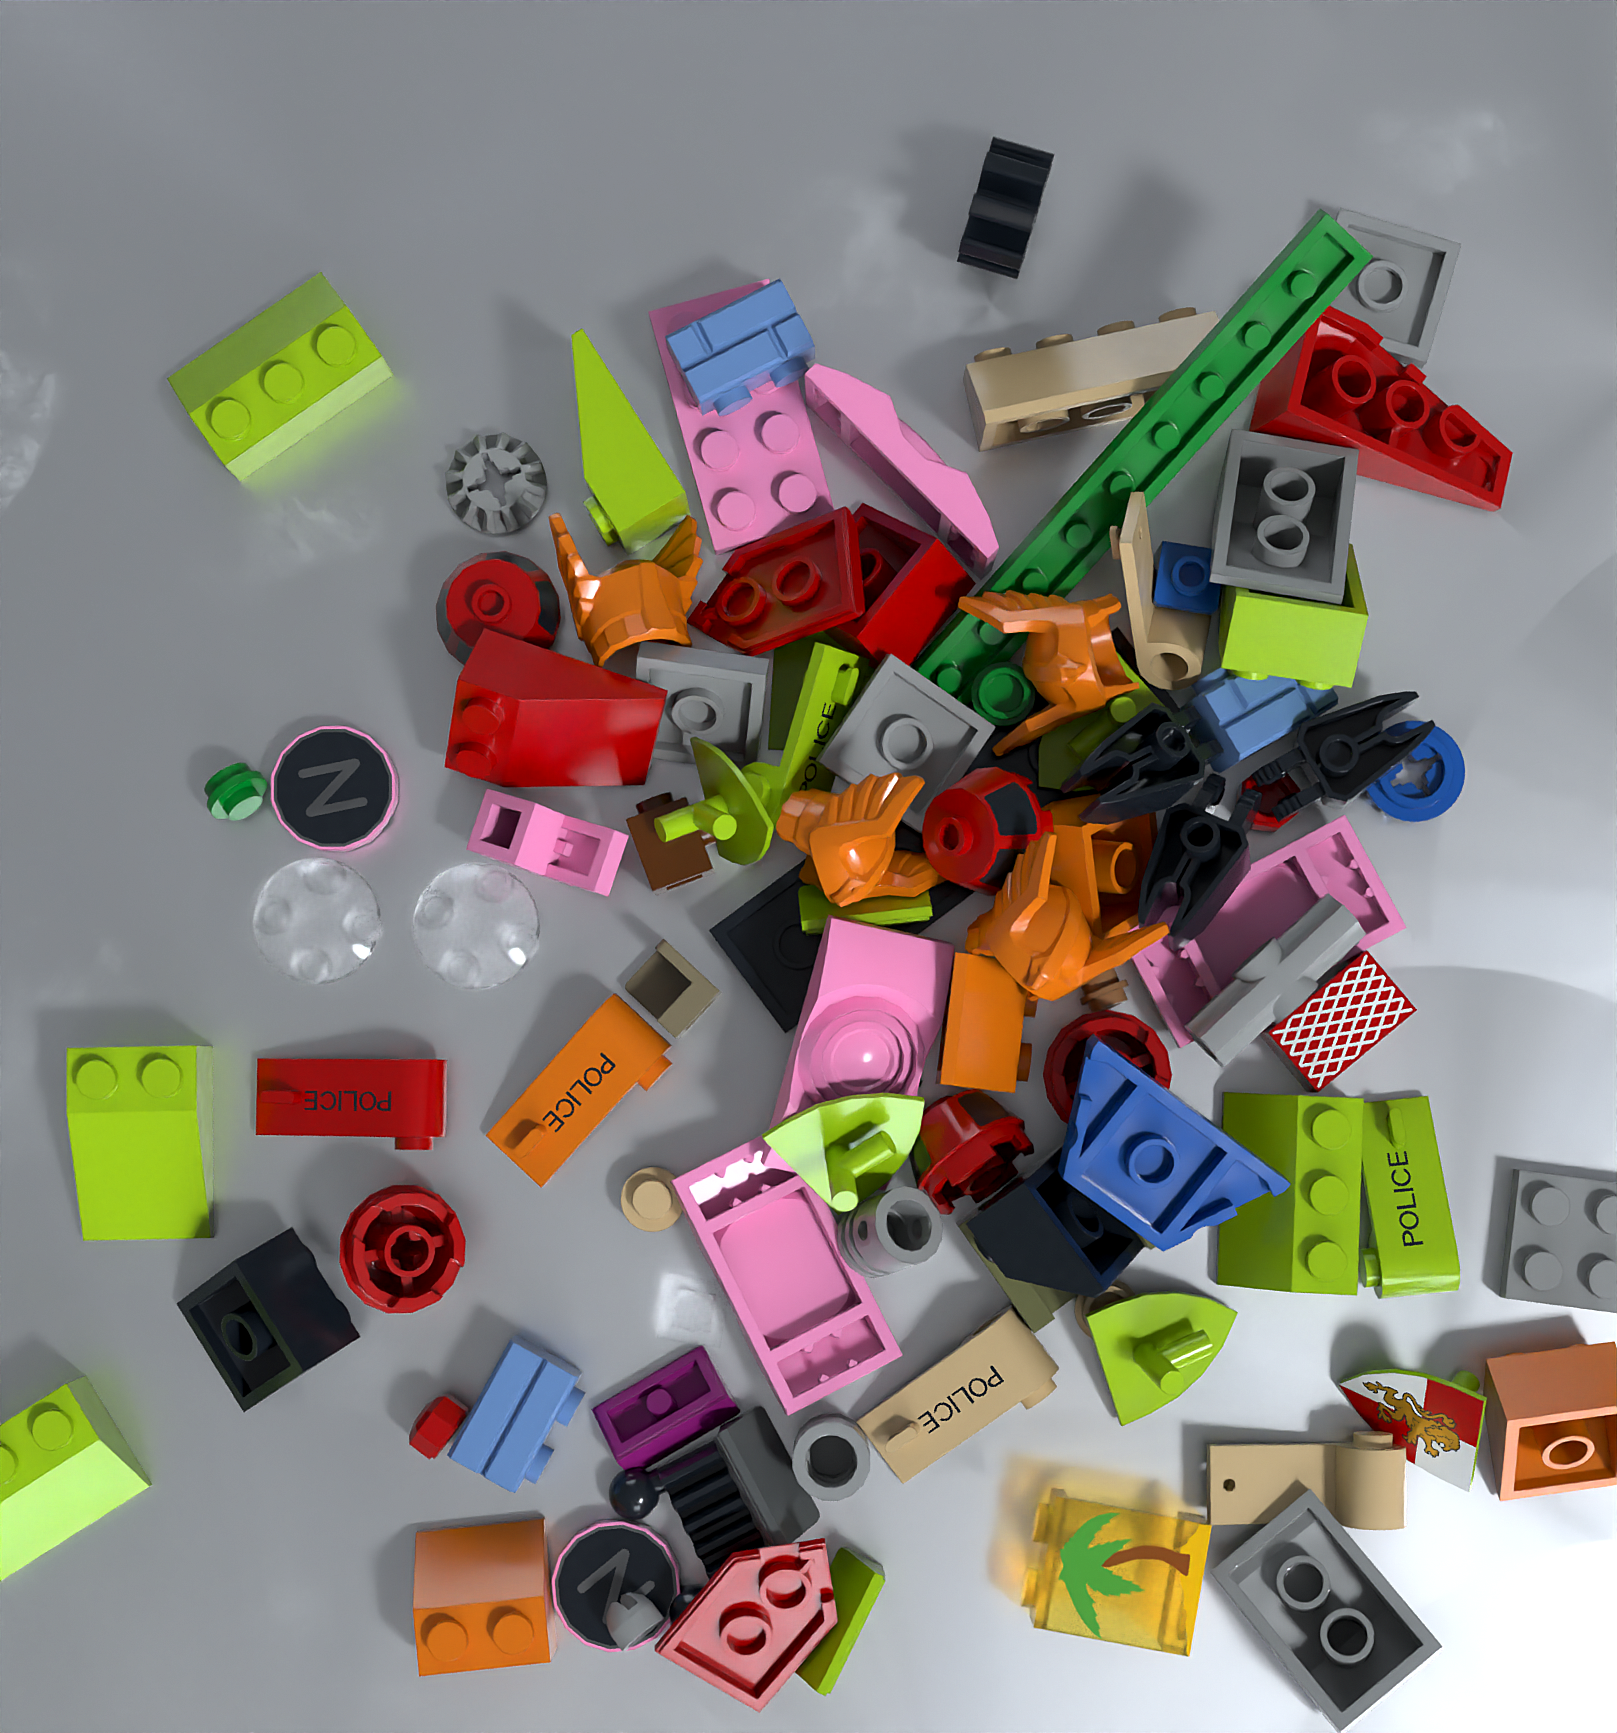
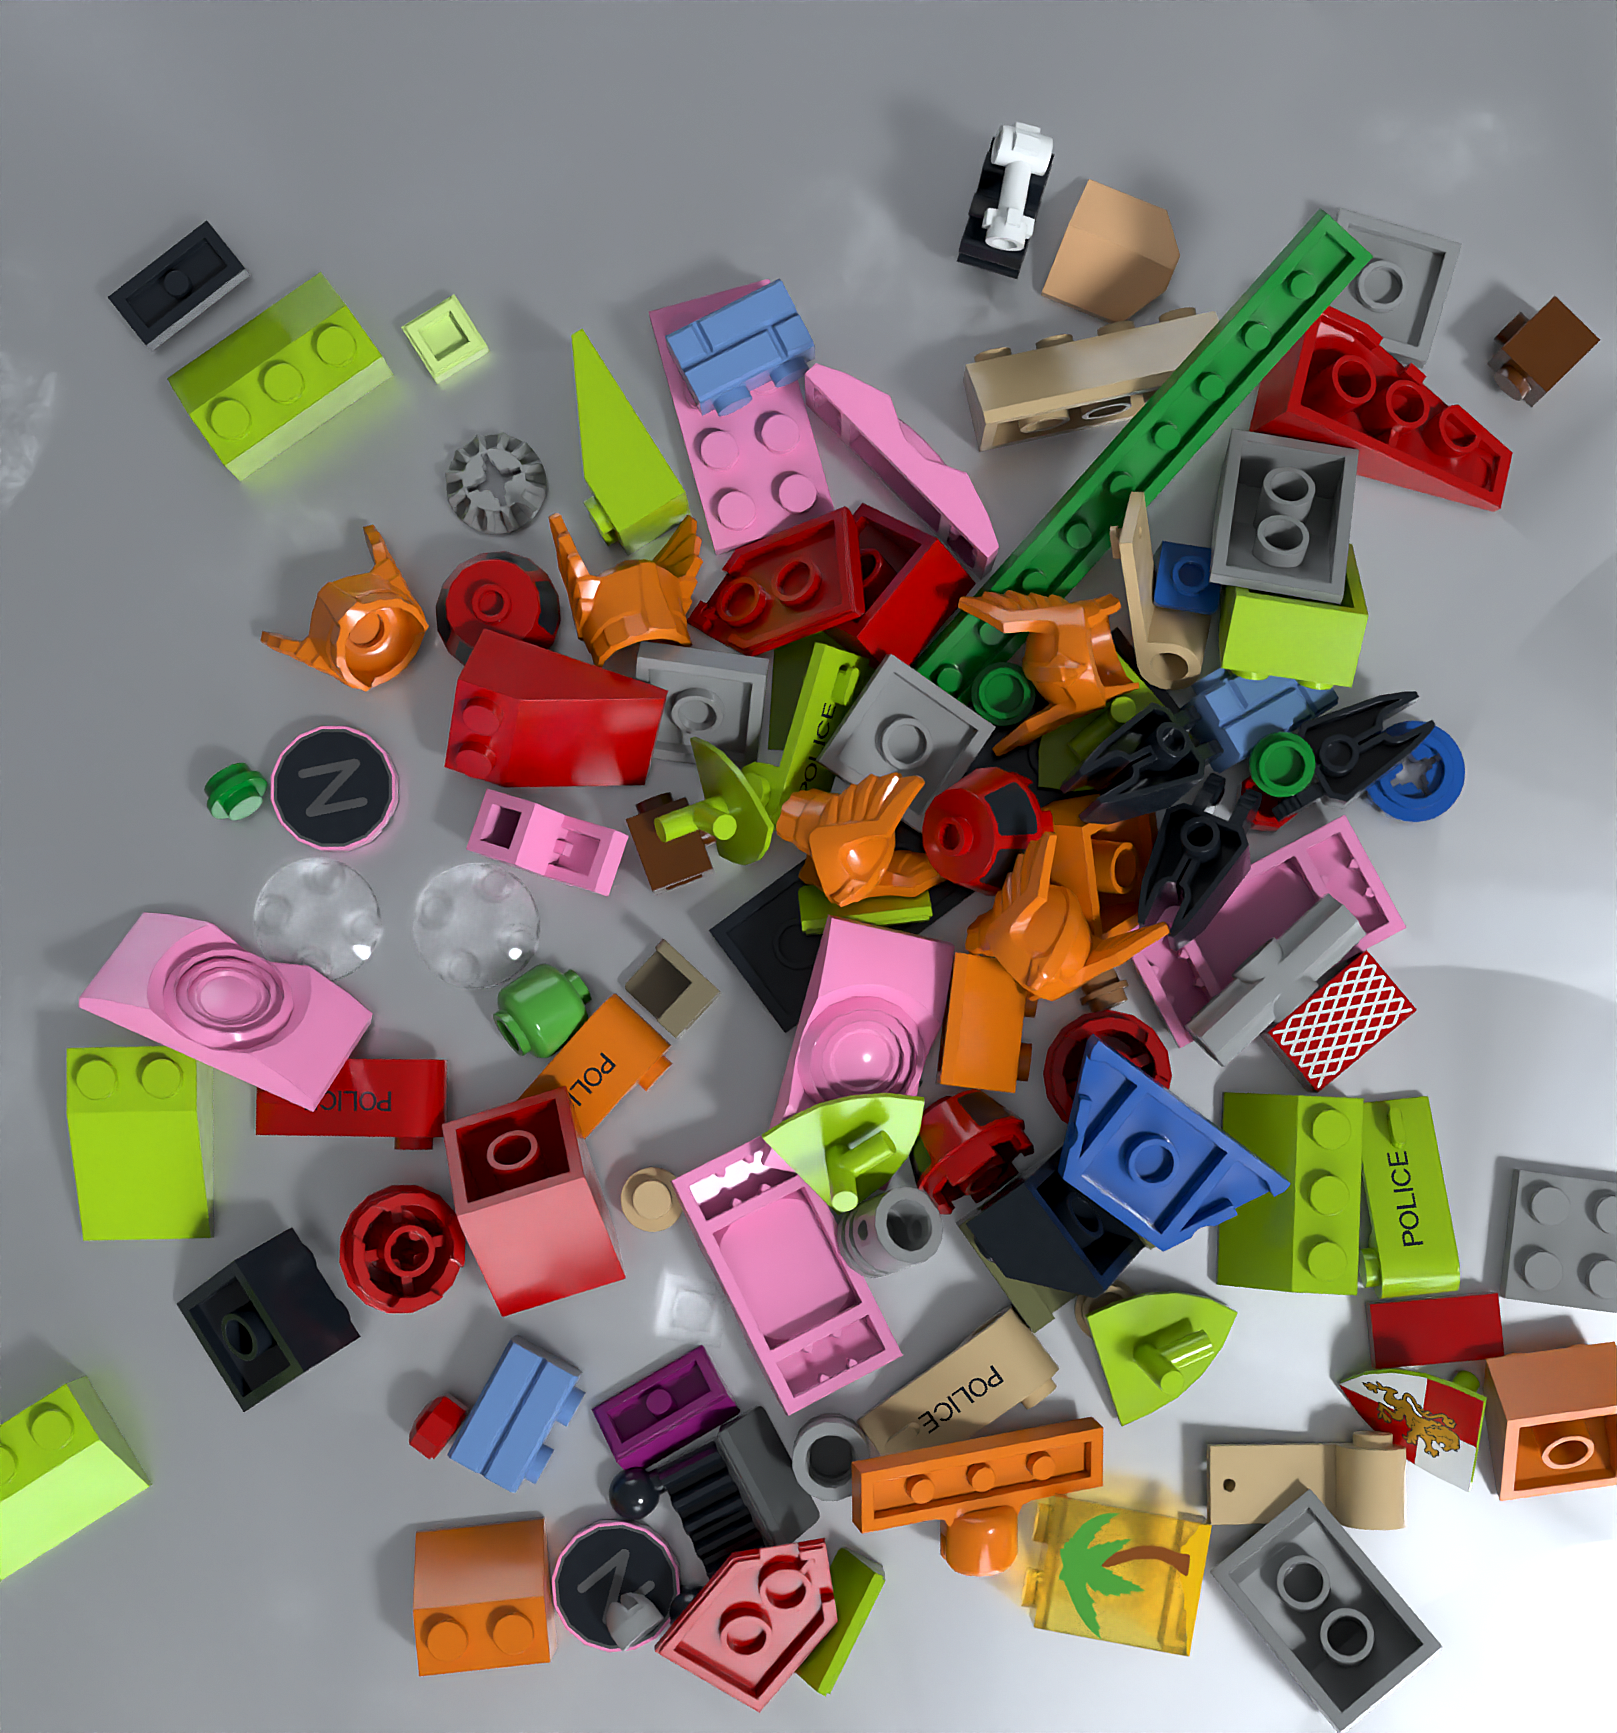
none -> bright pink slope [79,912,373,1112]
none -> black plate [108,220,250,352]
none -> orange helmet [260,524,429,692]
none -> yellowish green tile [401,294,490,384]
none -> slope [442,1086,626,1317]
none -> bright green head [493,963,592,1058]
none -> orange plate [851,1417,1103,1577]
none -> white bar [982,122,1053,251]
none -> light nougat slope [1041,179,1180,324]
none -> green plate [1249,731,1315,797]
none -> red tile [1366,1292,1505,1369]
none -> reddish brown brick [1487,296,1600,408]

